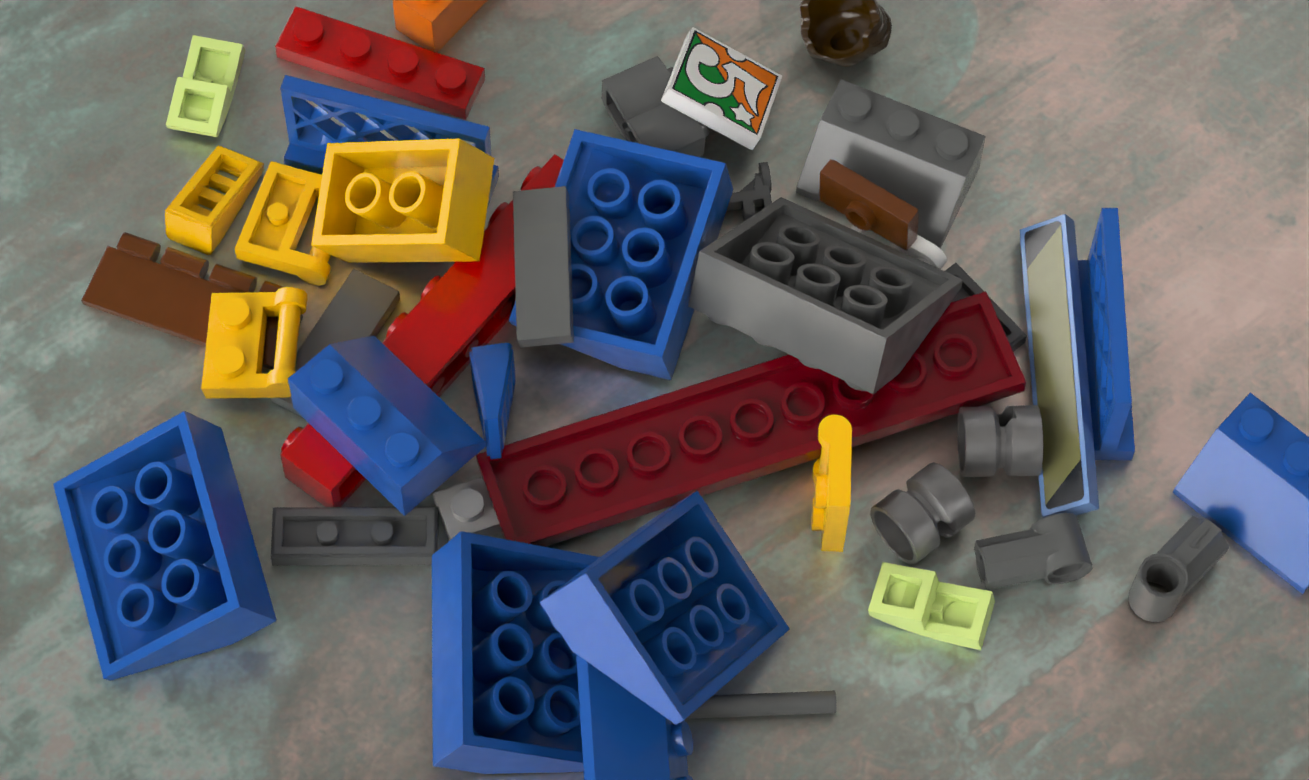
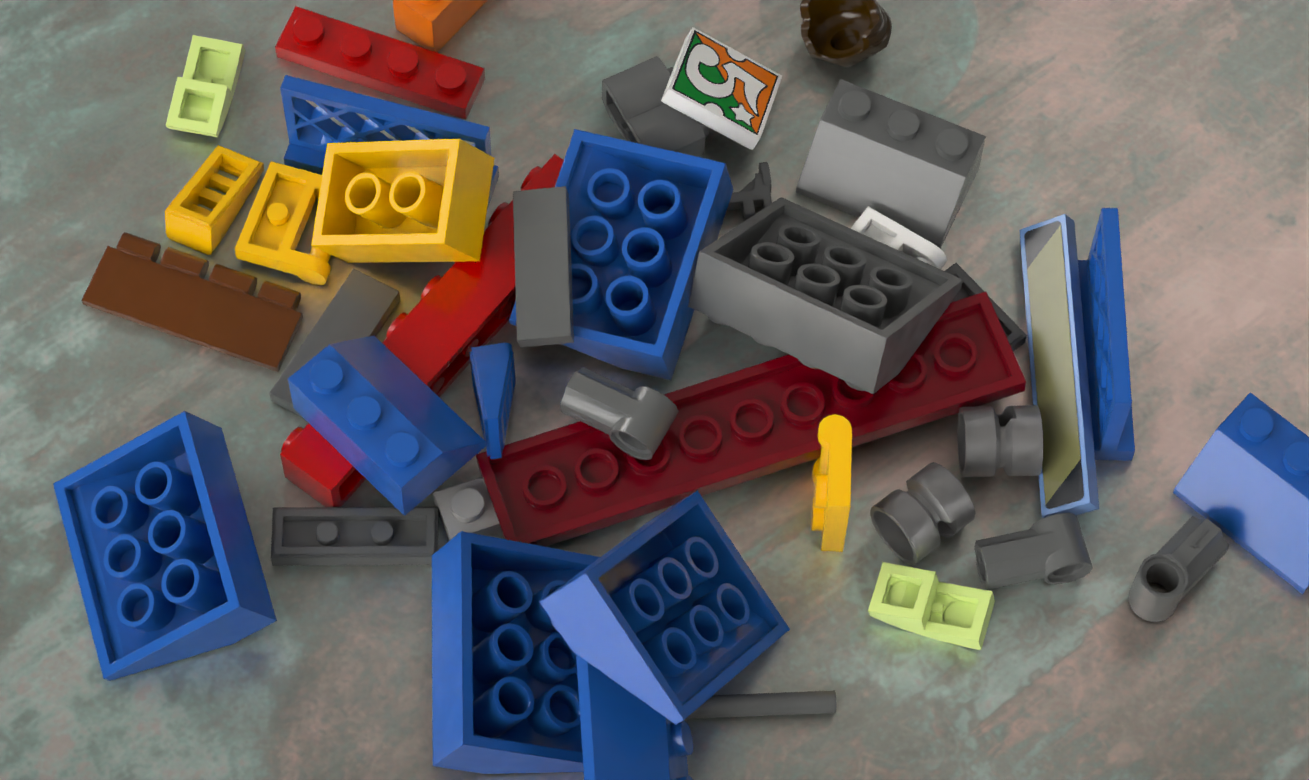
yellow plate [201,287,308,399] -> none
reddish brown plate [819,159,919,251] -> none
none -> dark grey piece [560,367,679,460]

